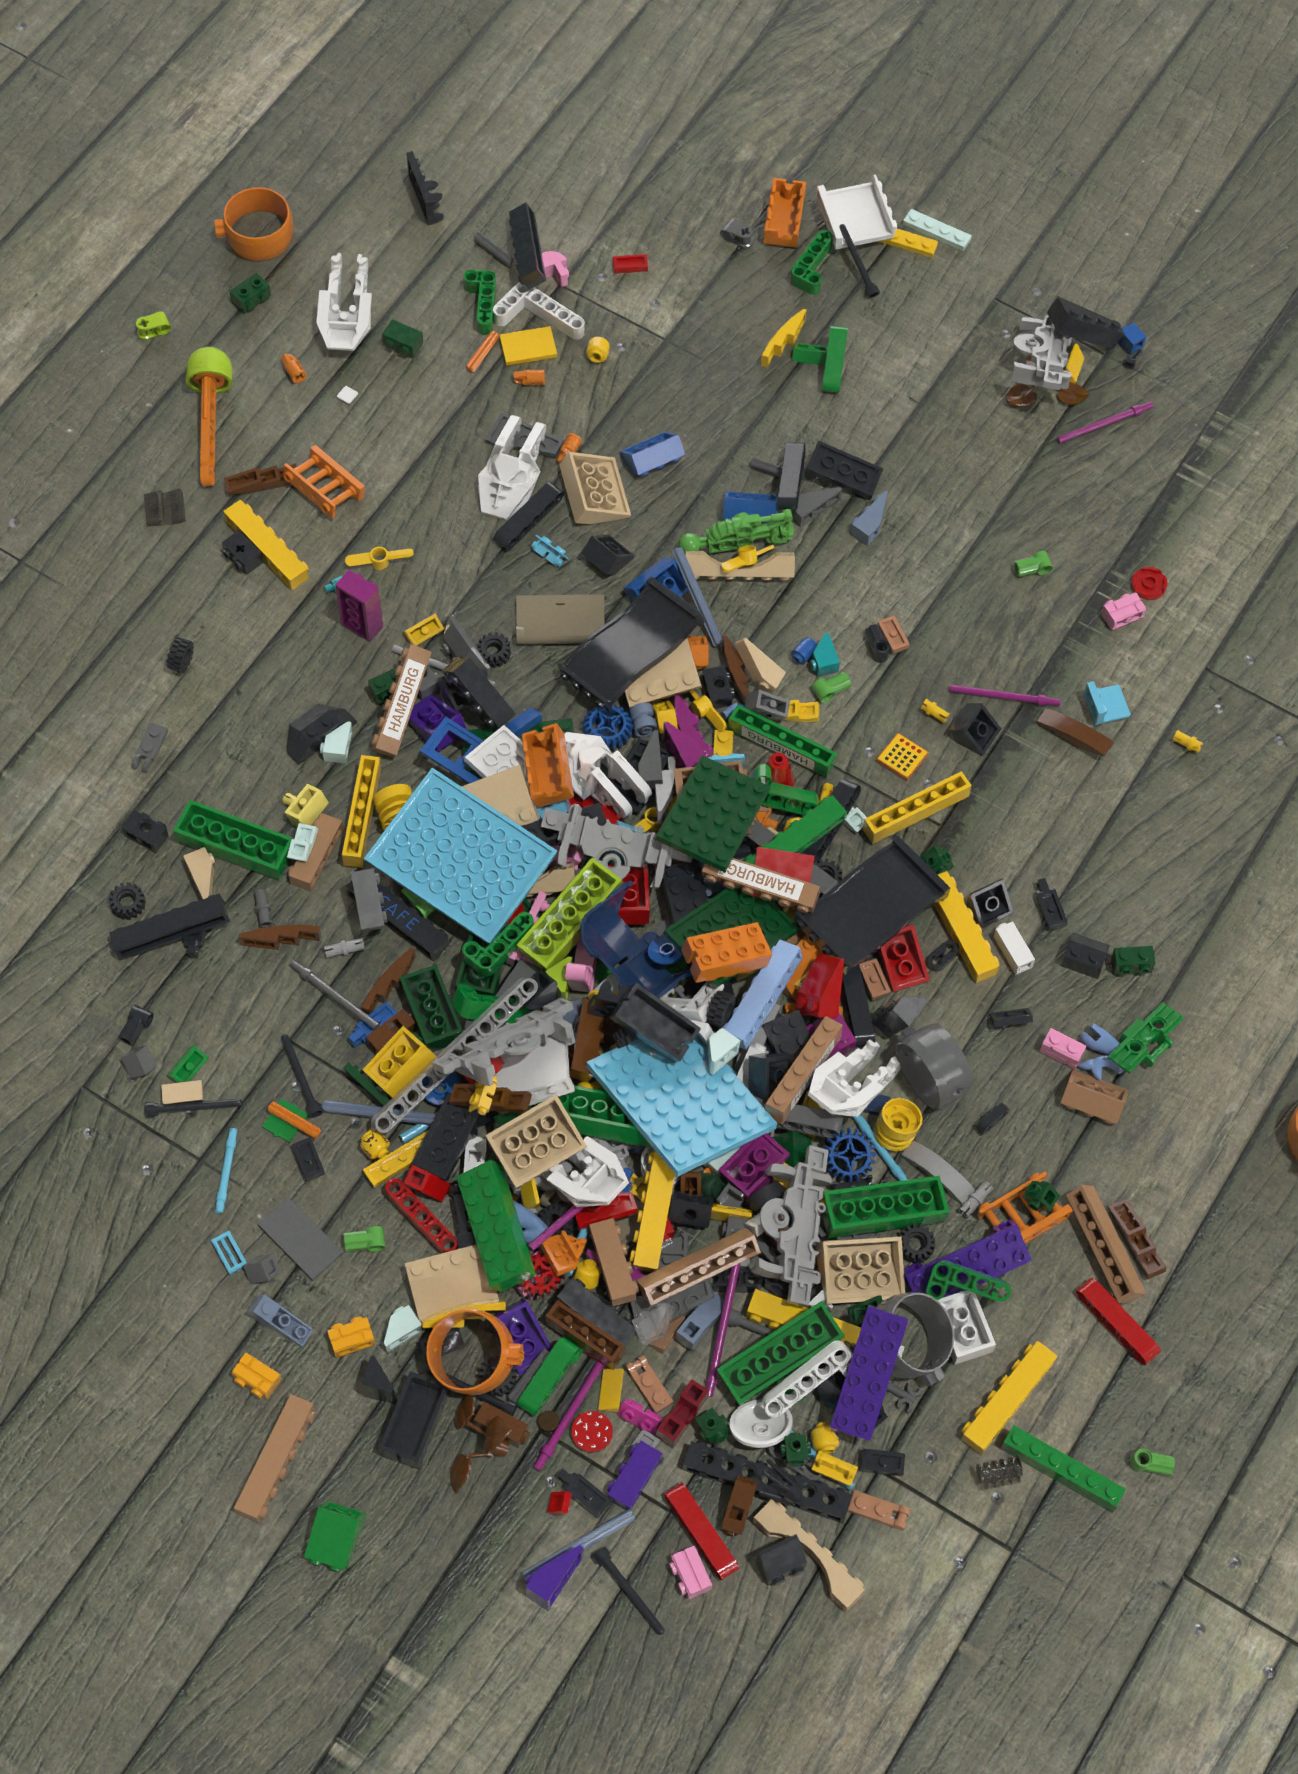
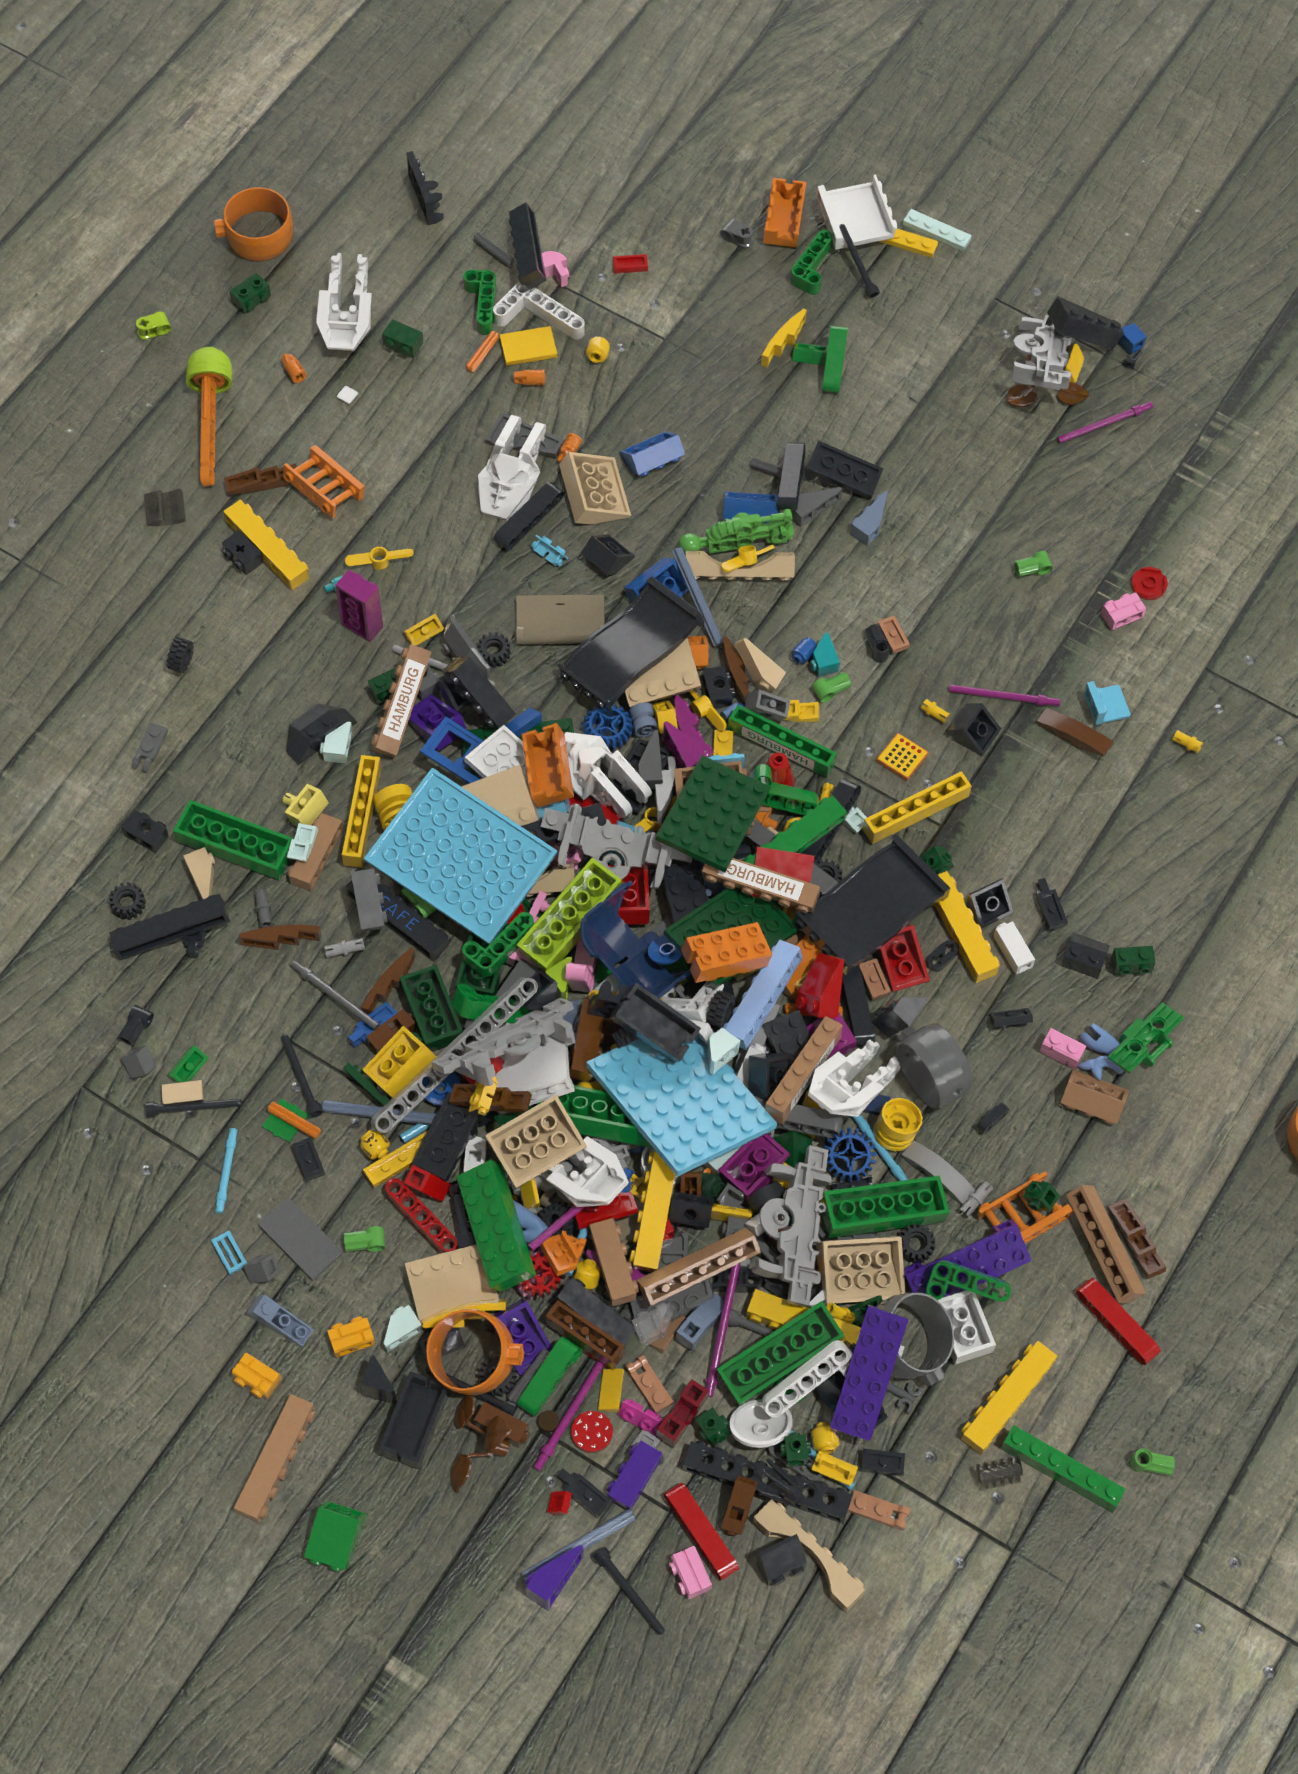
none -> yellow pin [826,1302,855,1324]

